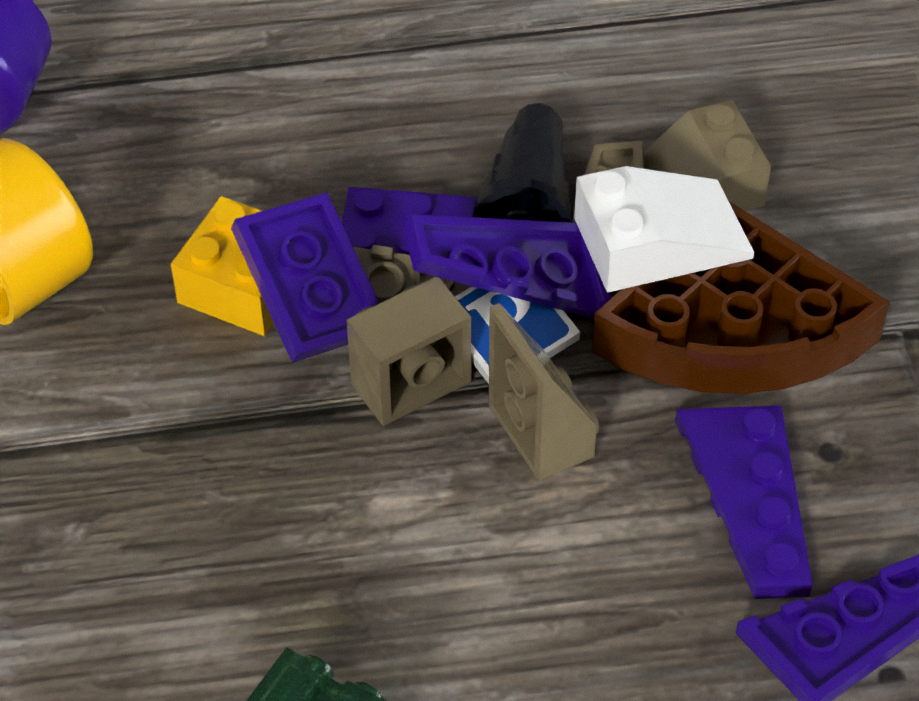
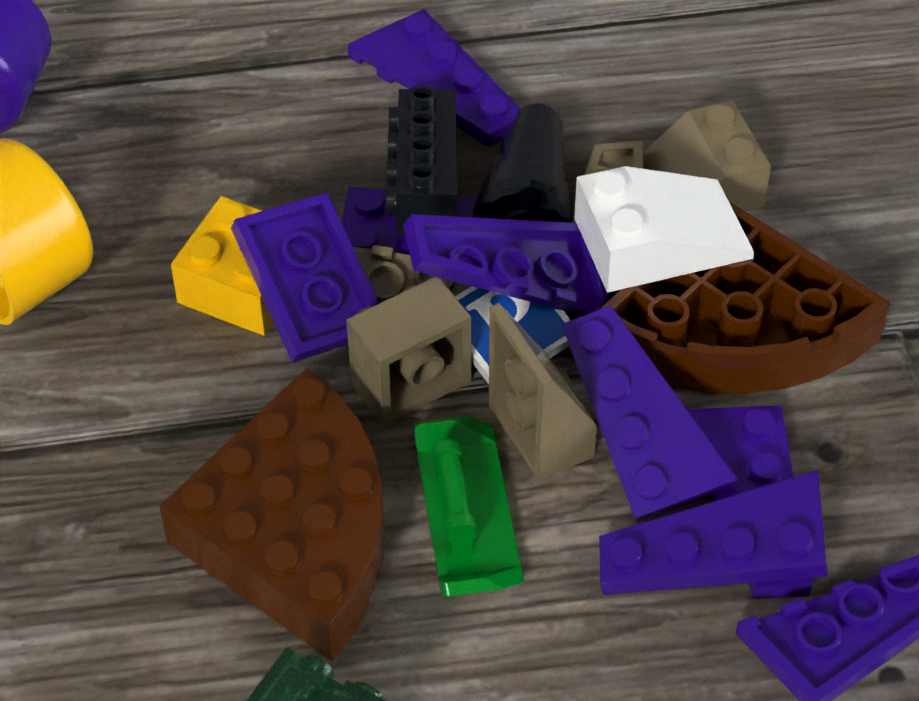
none -> reddish brown brick [160,368,384,661]
none -> dark purple wing [348,9,521,147]
none -> black brick [386,86,457,236]
none -> green piece [413,415,524,597]
none -> dark purple wing [561,305,739,523]
none -> dark purple wing [599,470,828,595]

